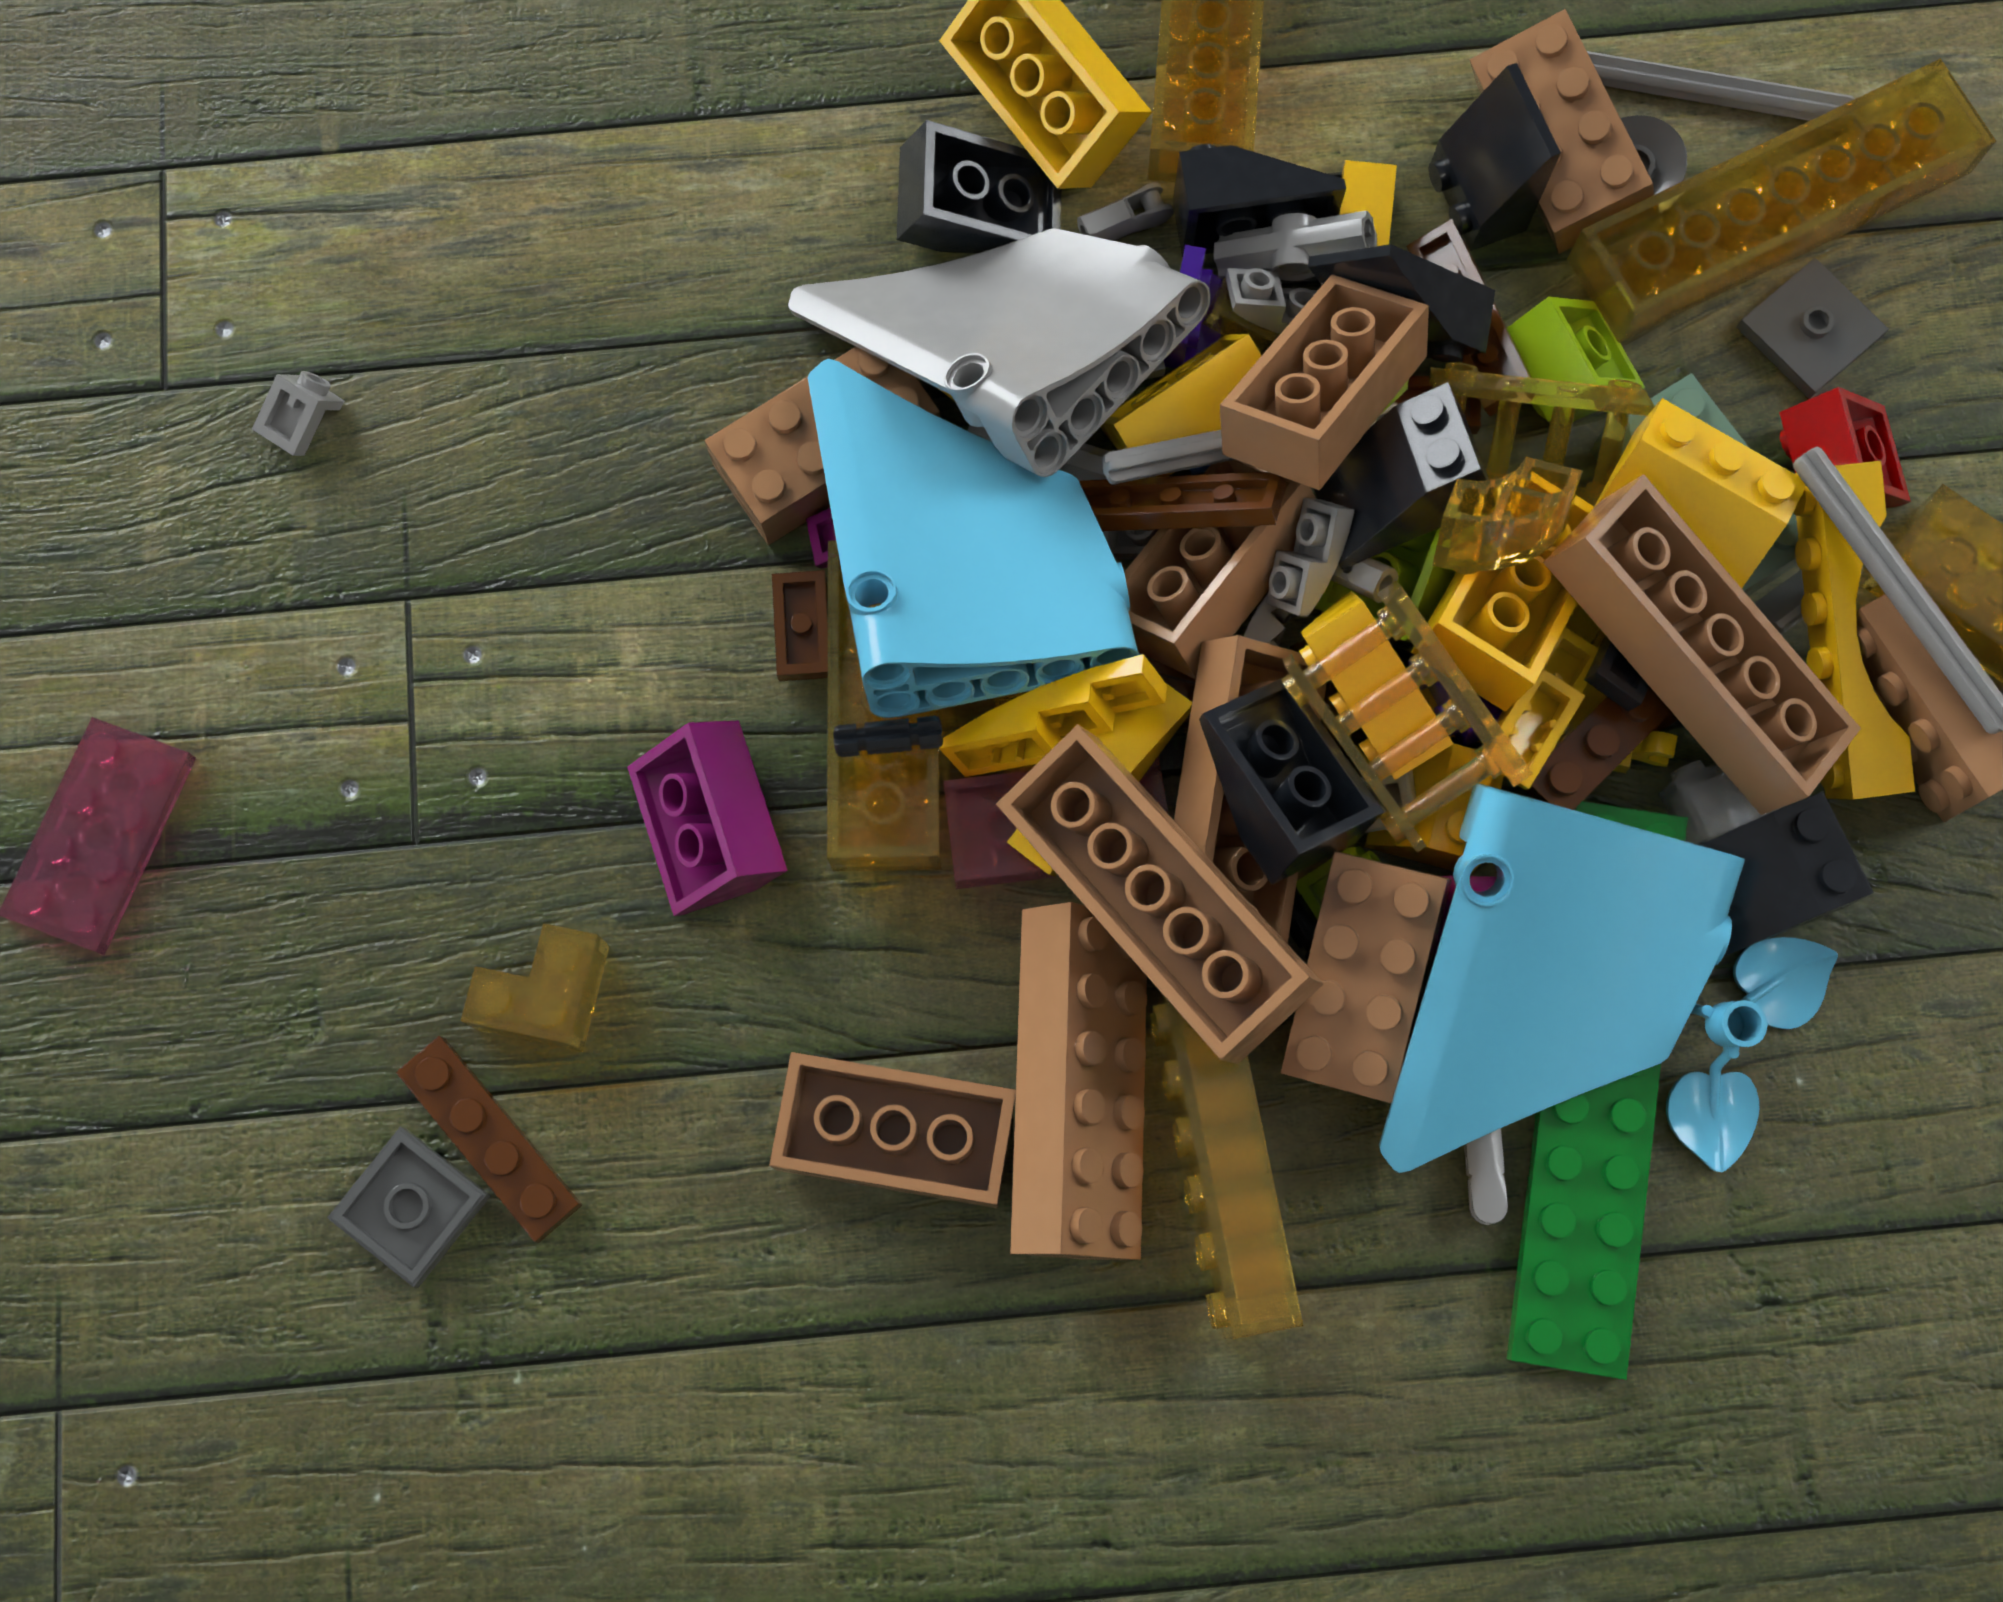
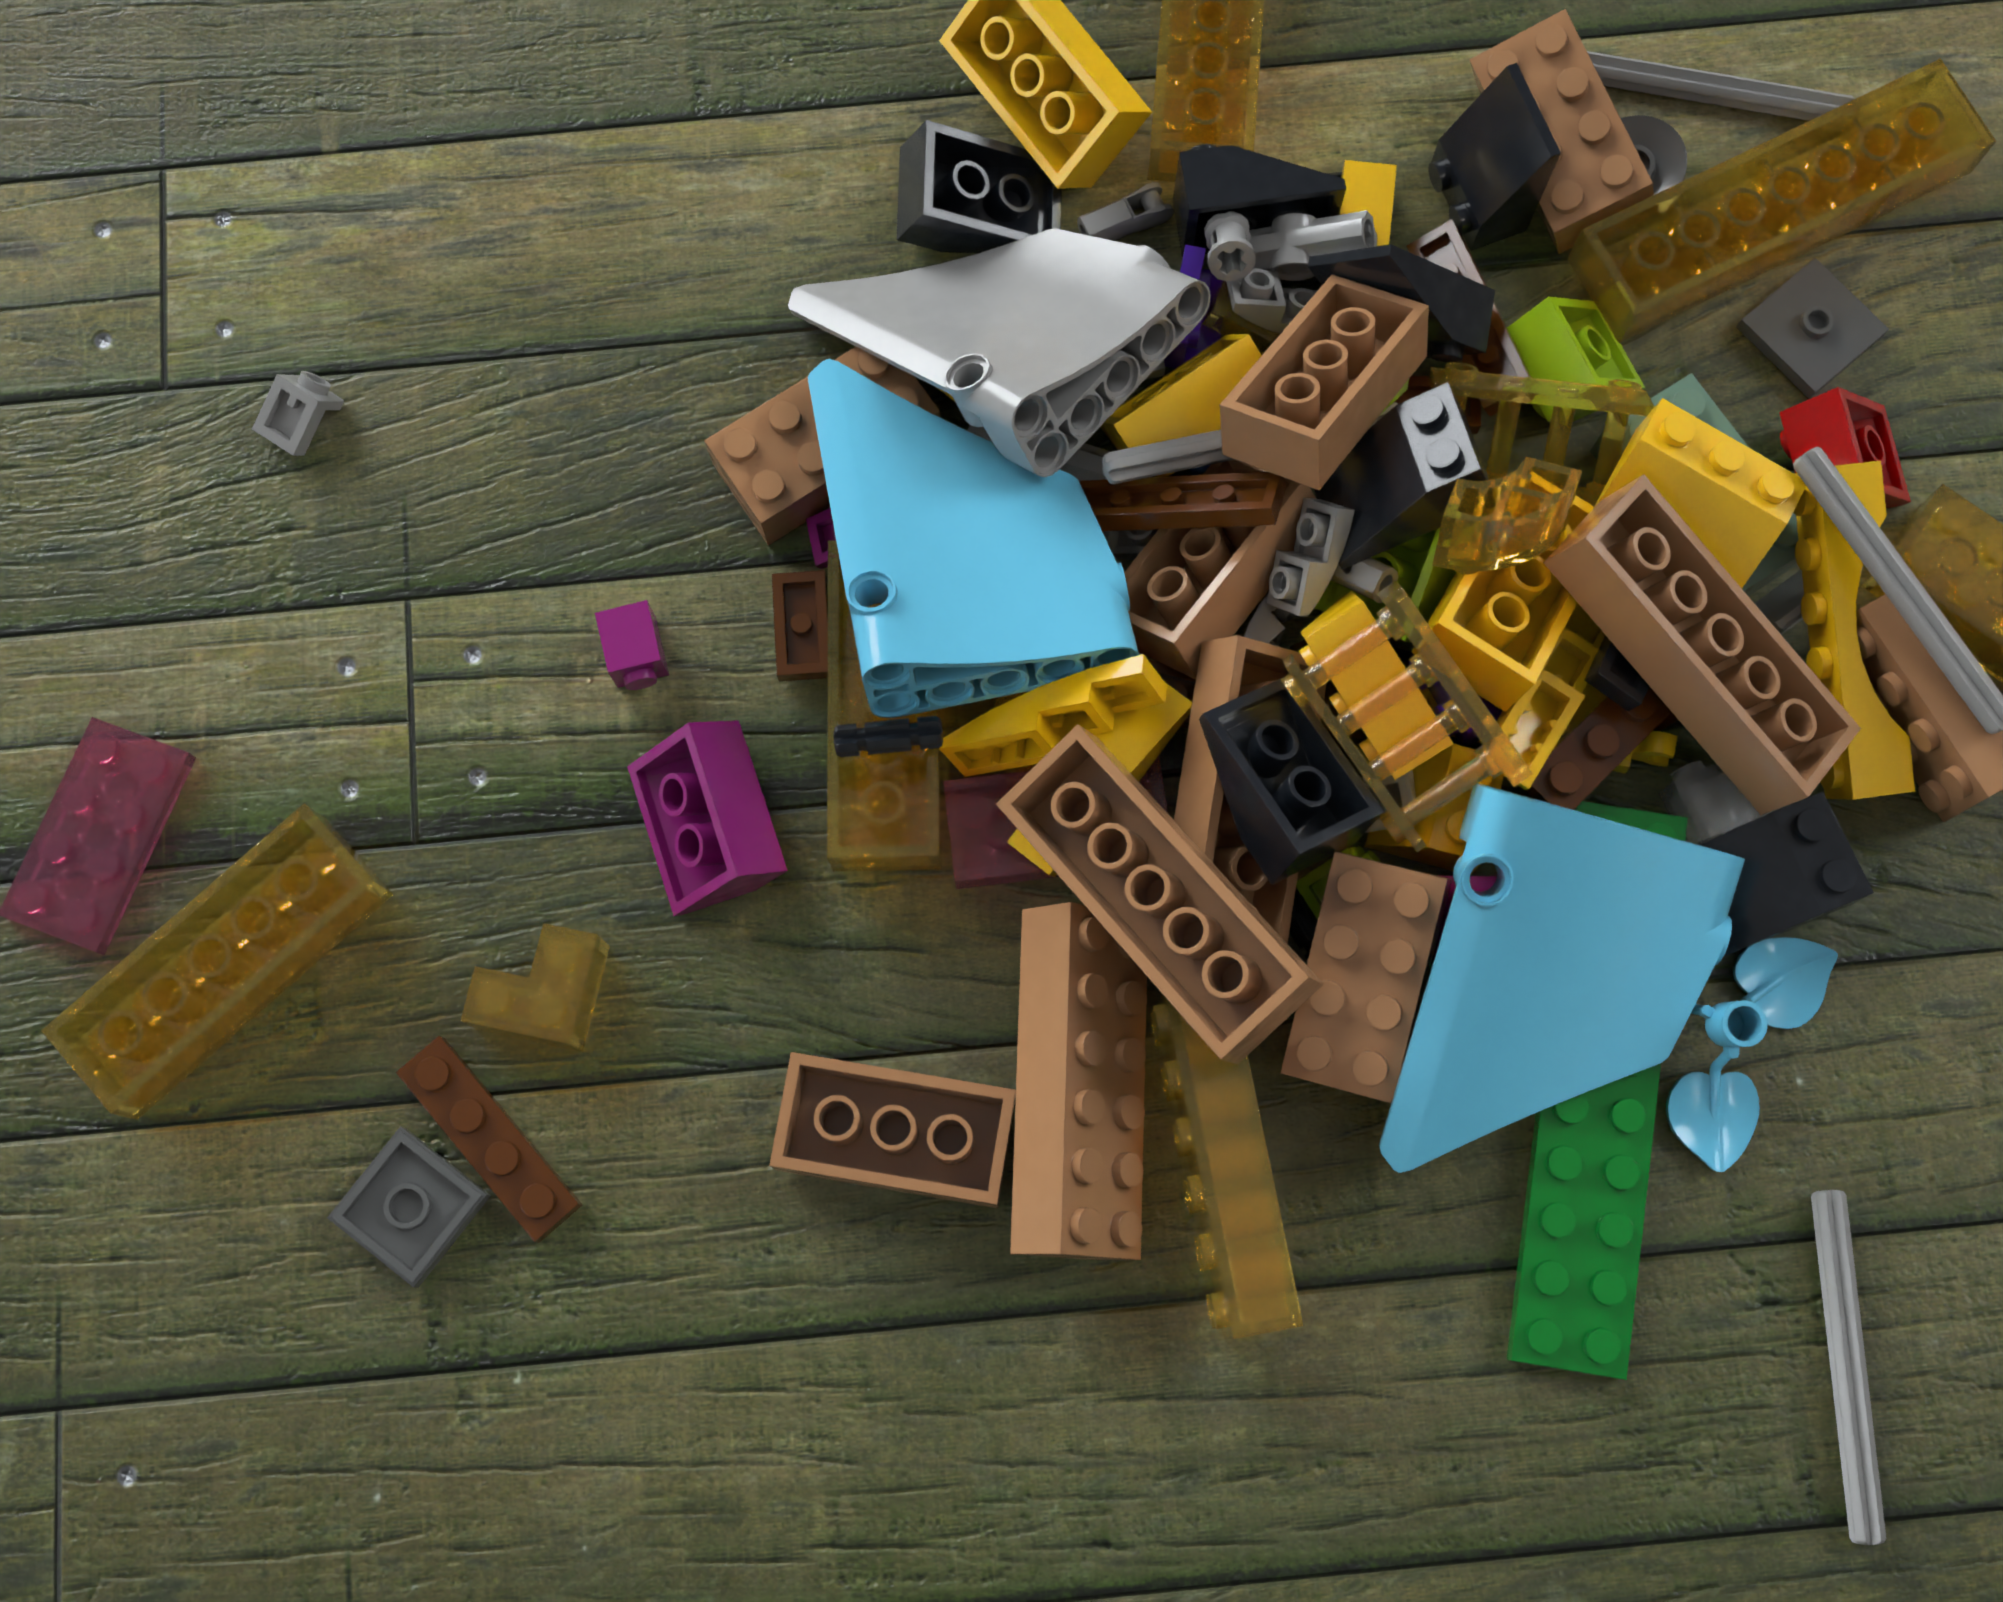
light grey bar [1464,1128,1508,1225] -> none
none -> clear yellow brick [41,803,393,1120]
none -> magenta brick [595,600,669,690]
none -> light grey bush [1204,211,1256,281]
none -> light grey axle [1811,1190,1886,1545]

